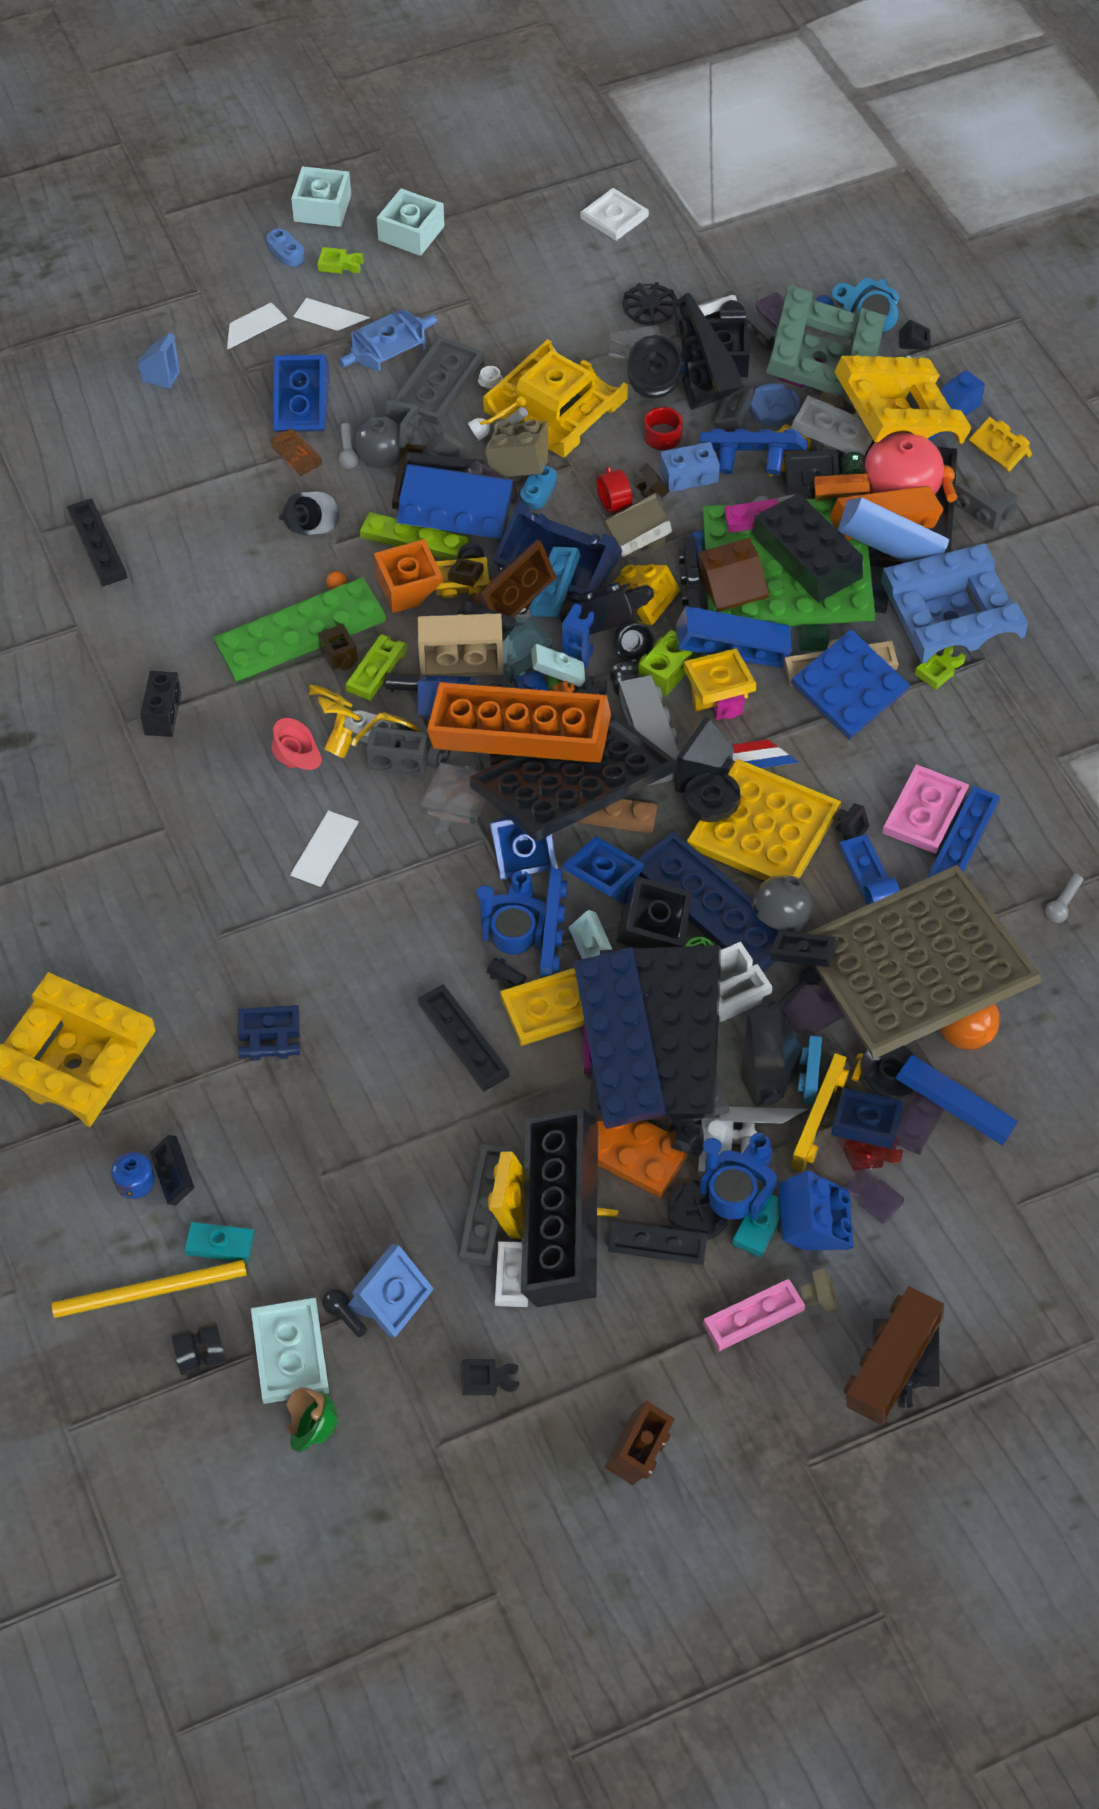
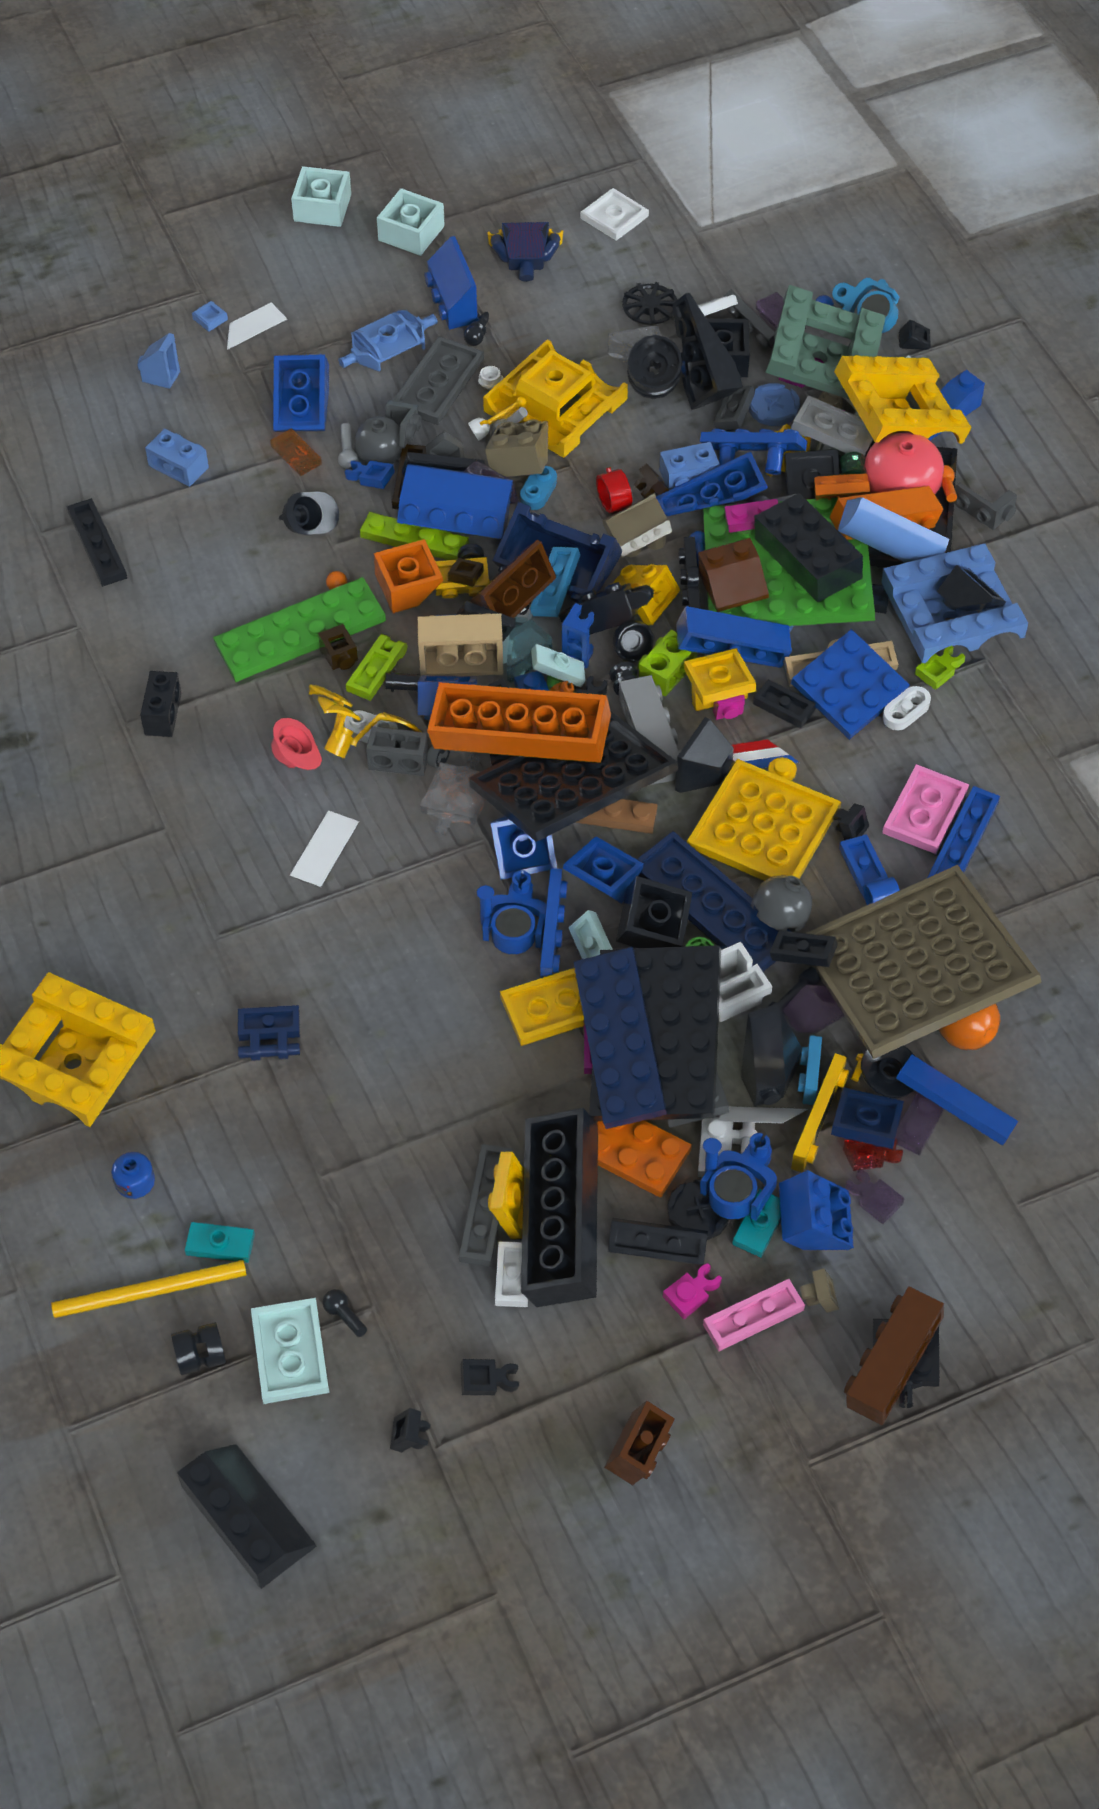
black plate [150,1135,195,1205] -> none
medium blue plate [266,228,305,267] -> none
piece [286,1387,338,1453] -> none
white sticker [293,298,371,331] -> none
lime plate [317,247,363,274] -> none
medium blue bracket [347,1244,434,1338] -> none
black plate [418,984,510,1092] -> none
black pin [486,958,527,988] -> none
yellow piece [597,1207,618,1218] -> none
red piece [644,407,683,450] -> none
black plate [669,1119,704,1156] -> none
black tile [683,772,741,822] -> none
black plate [719,300,746,322] -> none
clear green plate [800,624,830,651] -> none
yellow bracket [969,417,1032,472] -> none
light grey bar [1045,873,1084,923] -> none
none -> medium blue brick [145,429,209,487]
none -> black slope [177,1444,317,1589]
none -> medium blue tile [192,301,228,332]
none -> blue plate [344,460,395,489]
none -> black tile [390,1408,431,1453]
none -> blue slope [424,236,478,330]
none -> black bar [464,312,489,346]
none -> dark blue torso [487,222,563,282]
none -> blue wedge [656,451,768,517]
none -> dark pink plate [663,1264,722,1319]
none -> black plate [753,679,816,728]
none -> yellow plate [768,757,797,781]
none -> white plate [883,686,931,730]
none -> black slope [937,565,1006,611]

